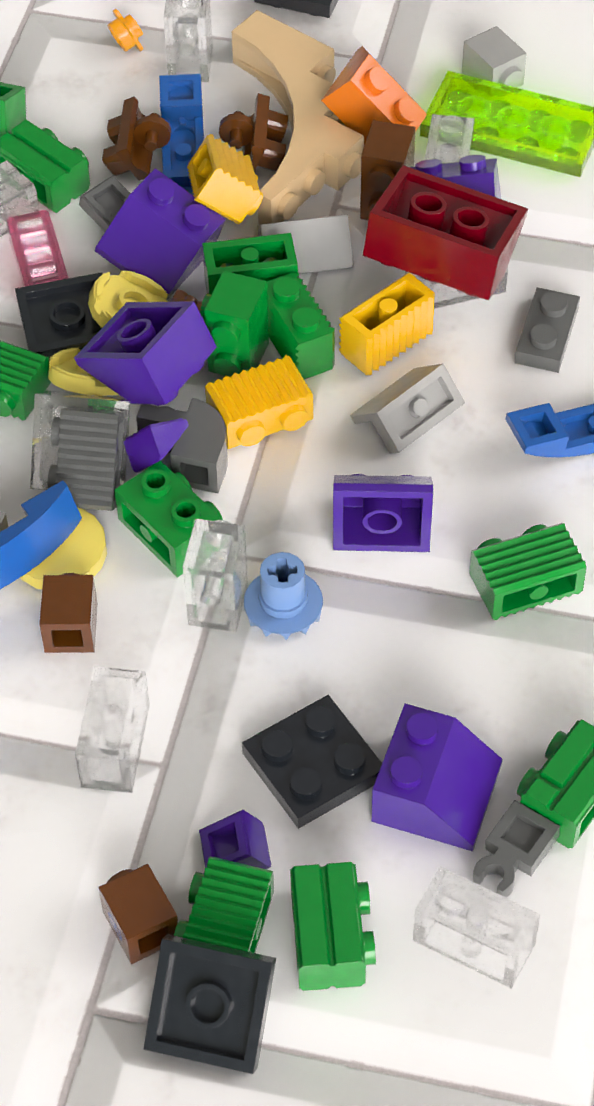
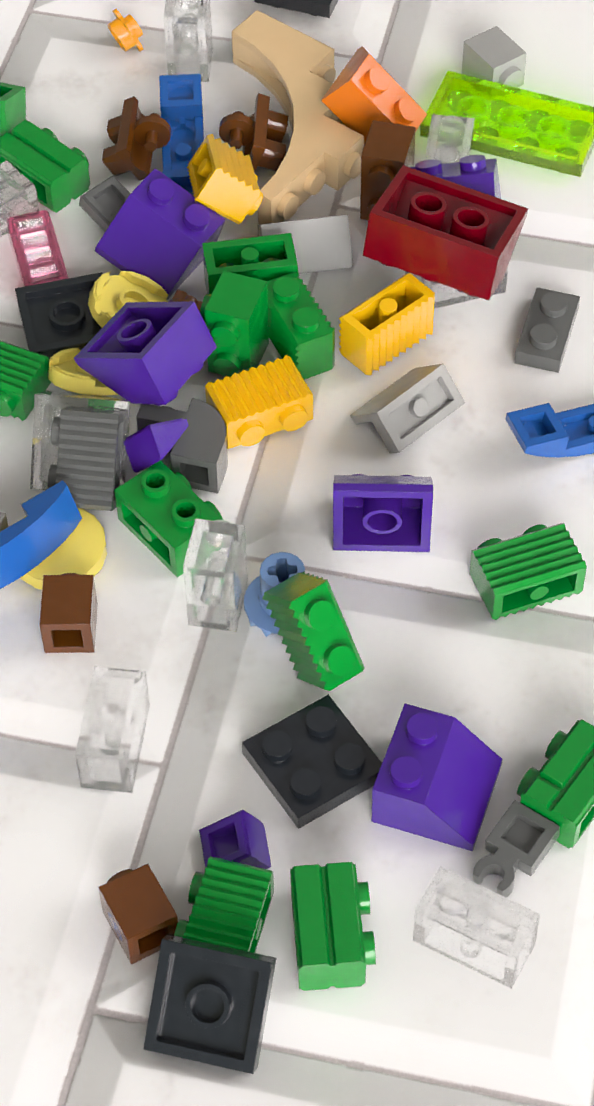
none -> green brick [262,572,365,691]

